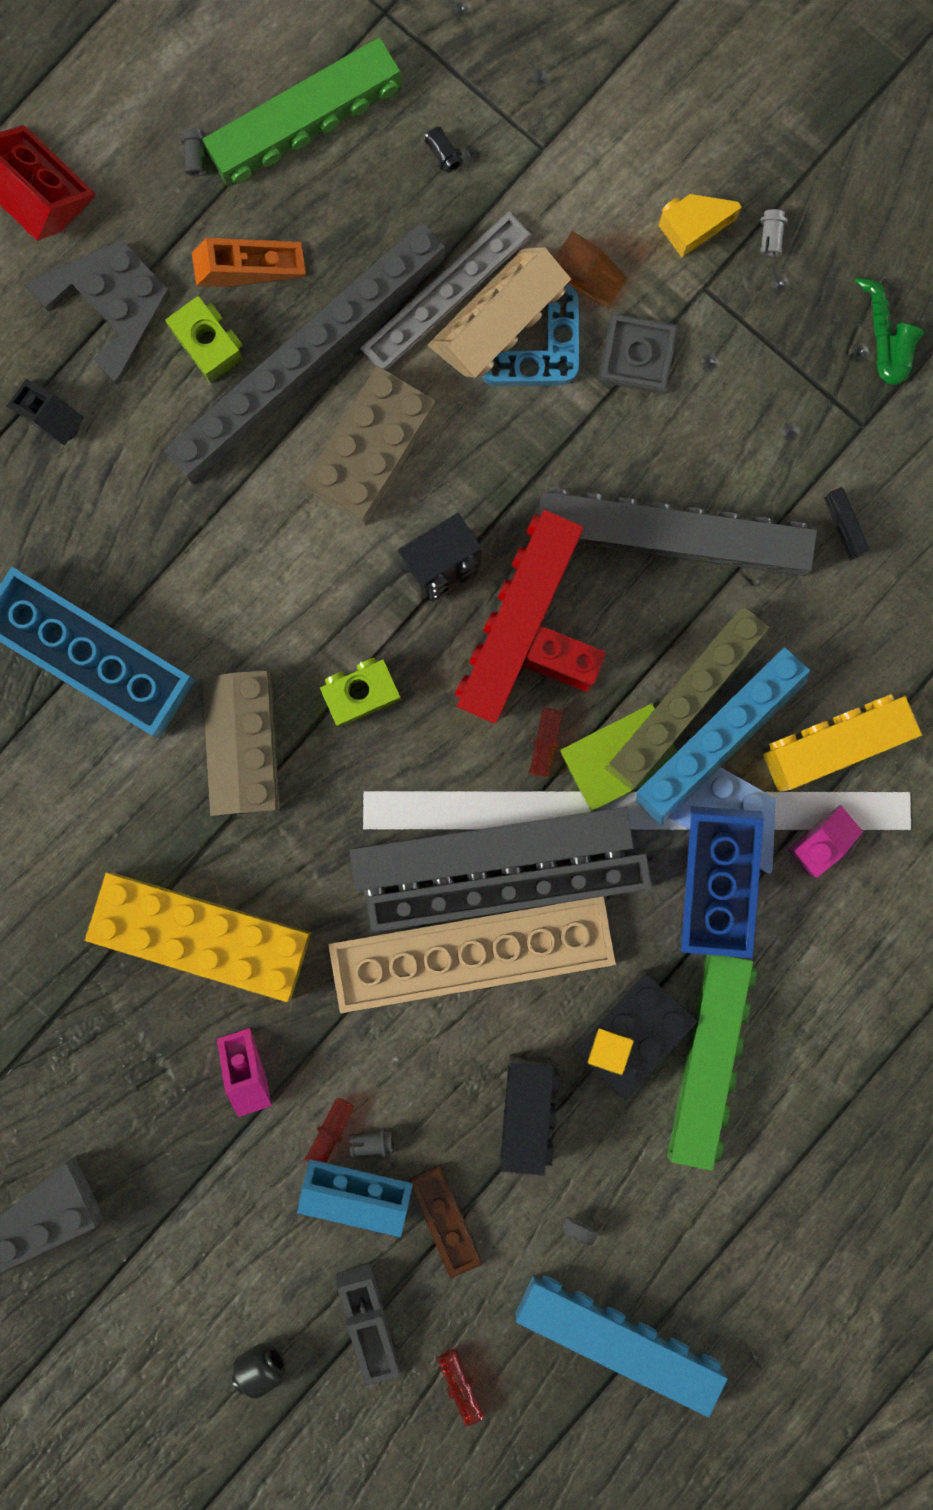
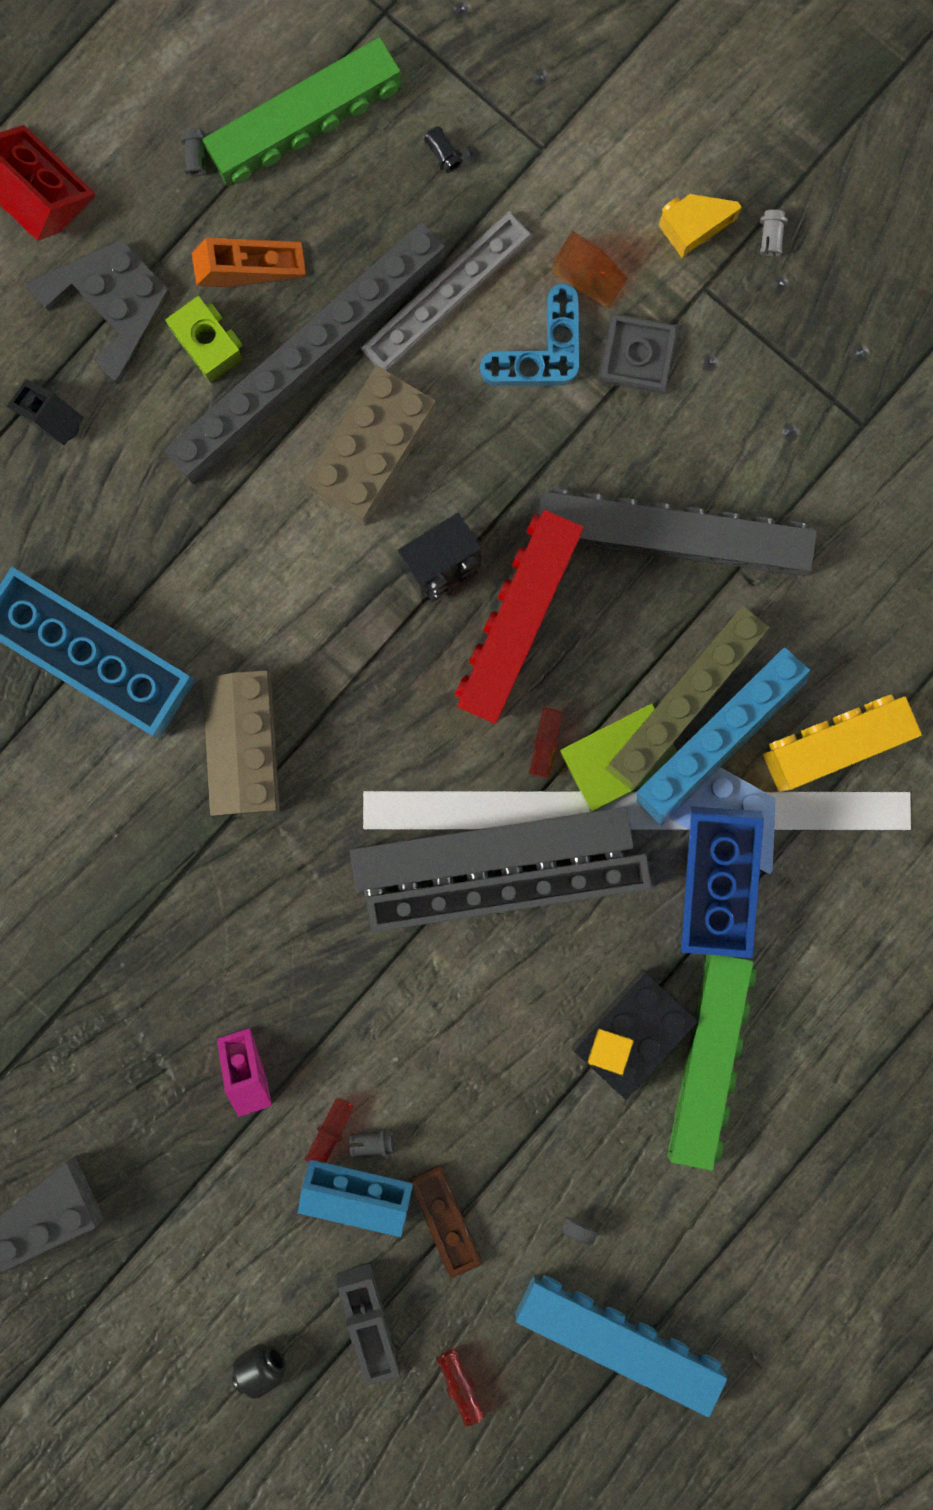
yellow brick [85,873,312,1002] -> none
lime brick [320,657,401,728] -> none
tan plate [328,896,616,1013] -> none
tan slope [428,247,571,378] -> none
black brick [500,1055,560,1176] -> none
red panel [524,626,606,693] -> none
dark pink slope [787,805,863,878] -> none
black tile [824,487,869,561] -> none
green piece [855,278,925,385] -> none

